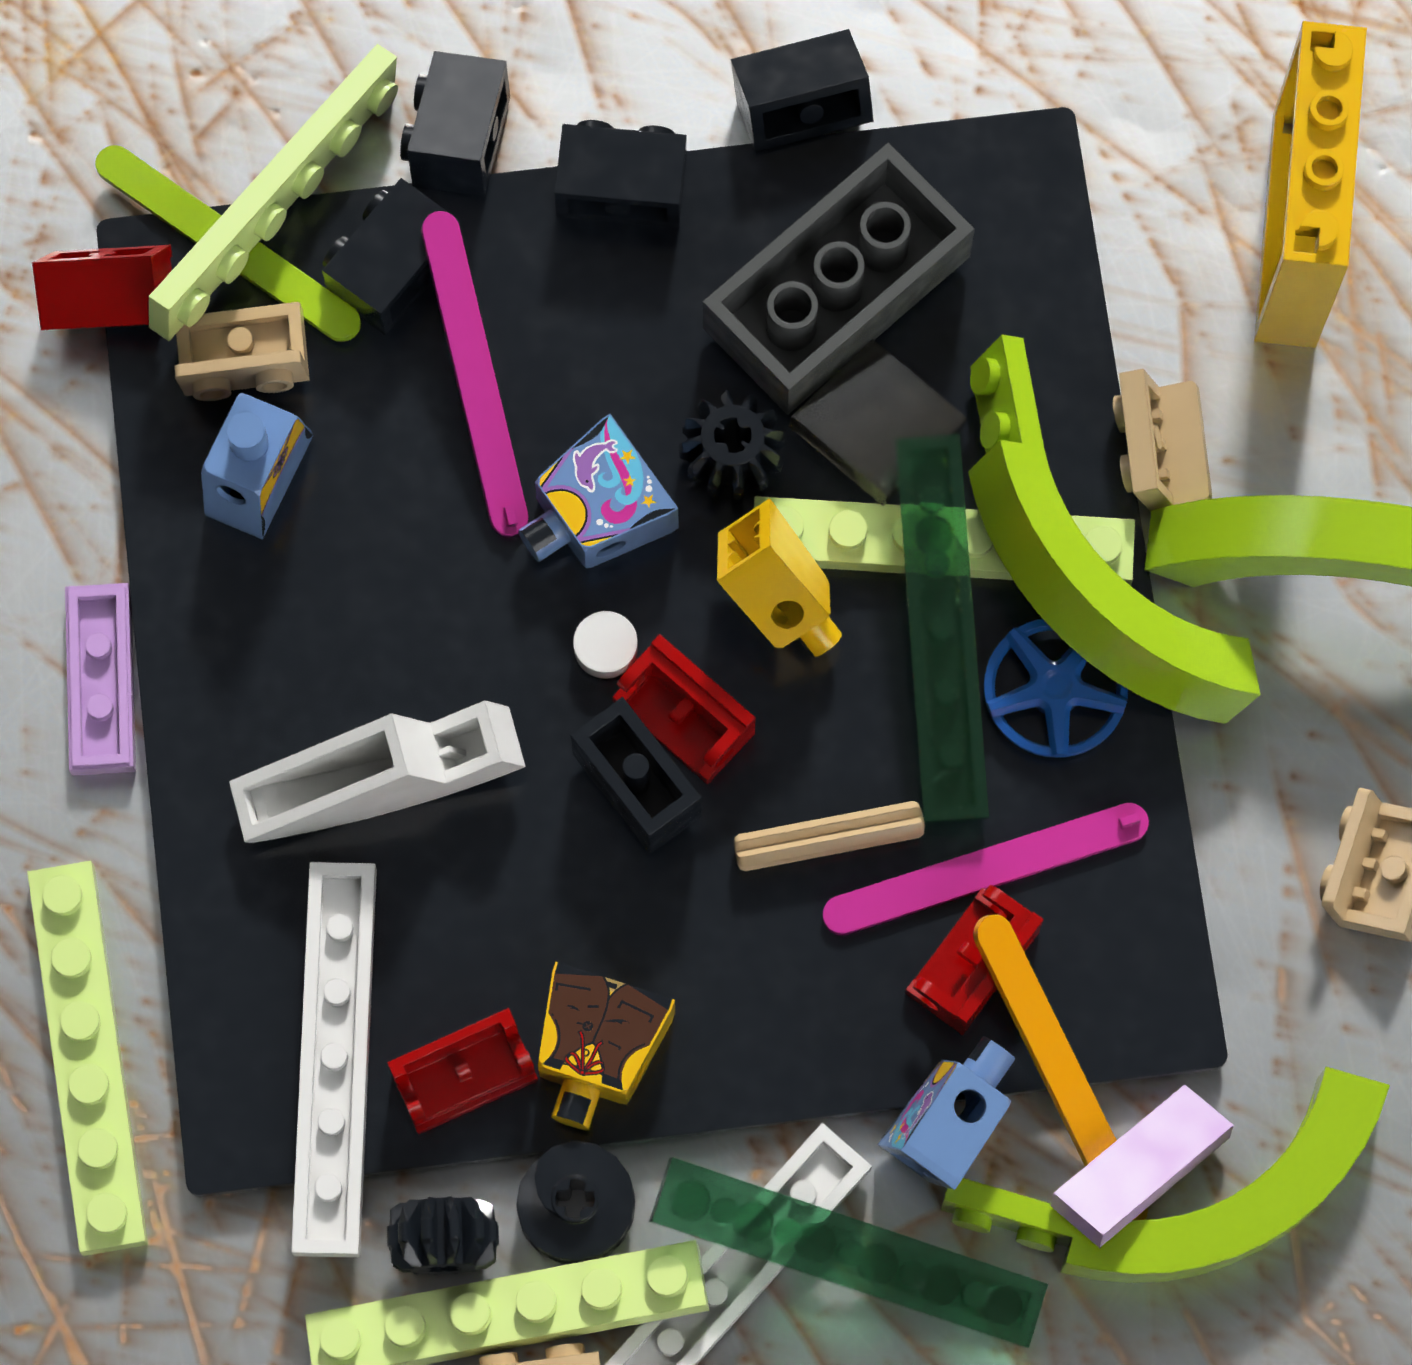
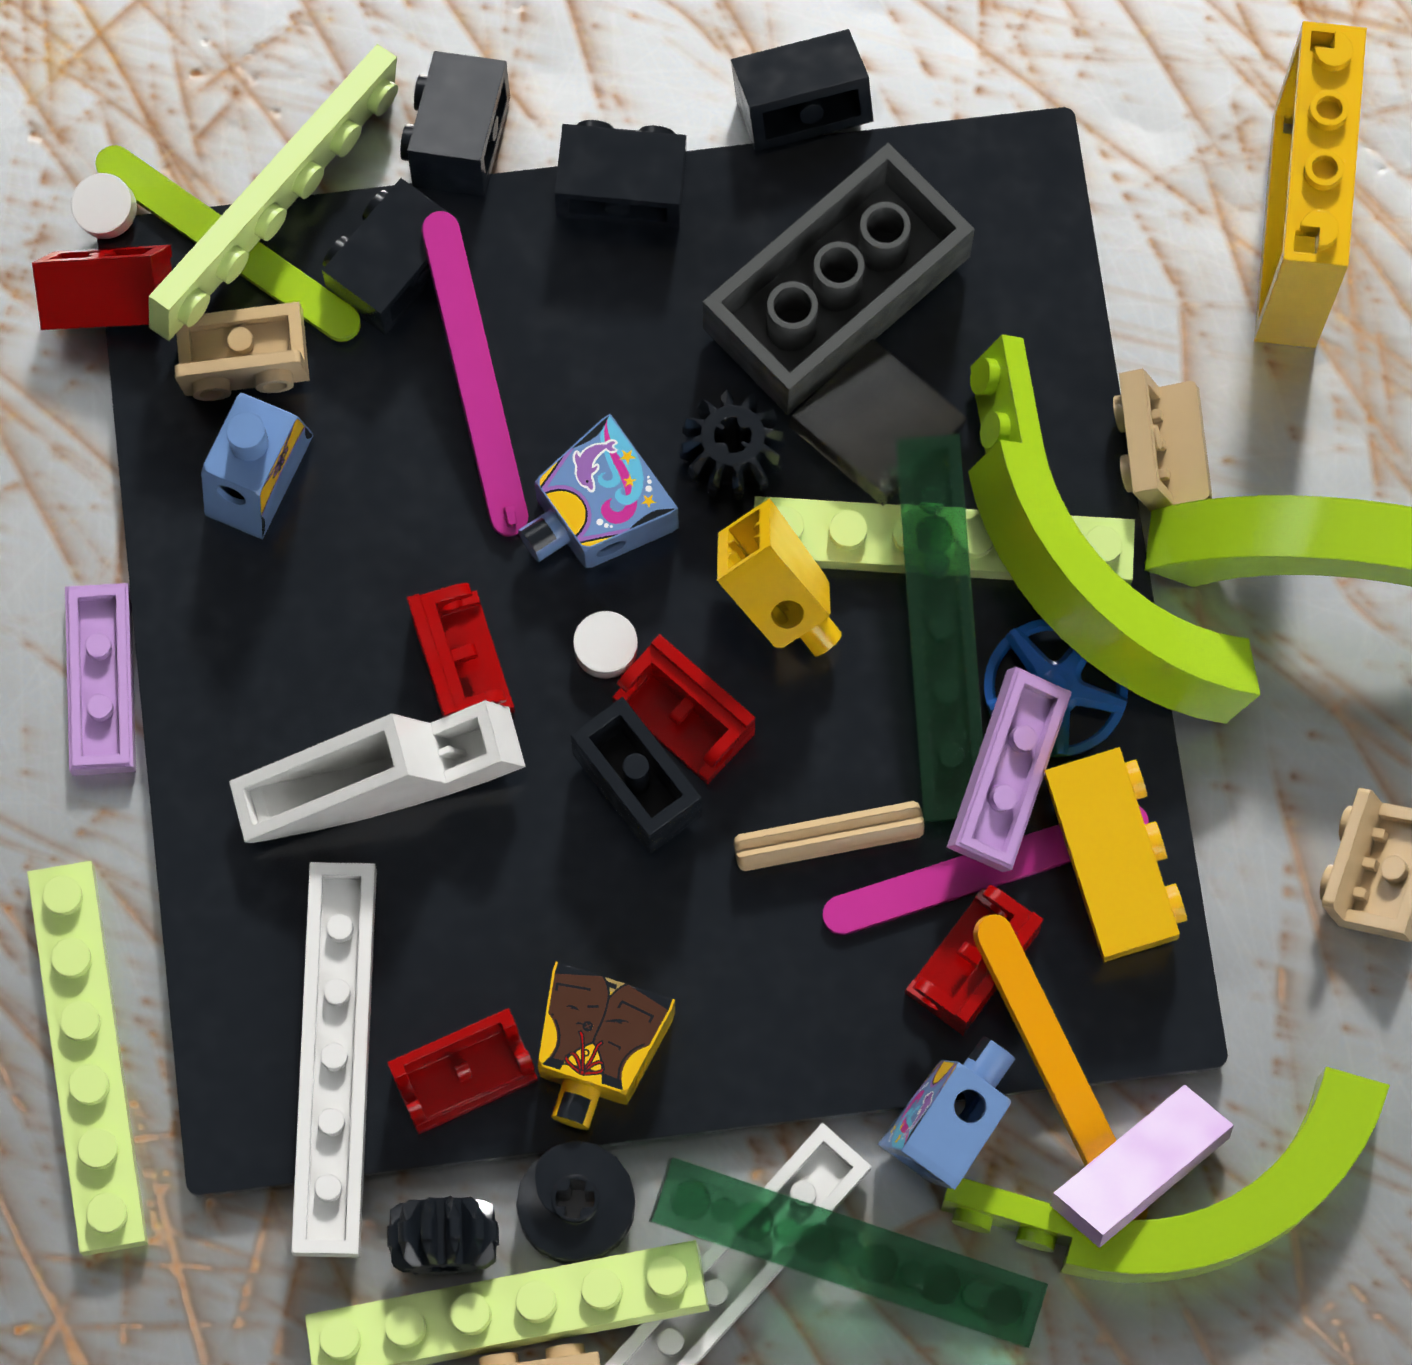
none -> white tile [71,173,137,239]
none -> red hinge [407,583,515,717]
none -> lavender tile [947,667,1072,872]
none -> yellow brick [1044,747,1187,963]

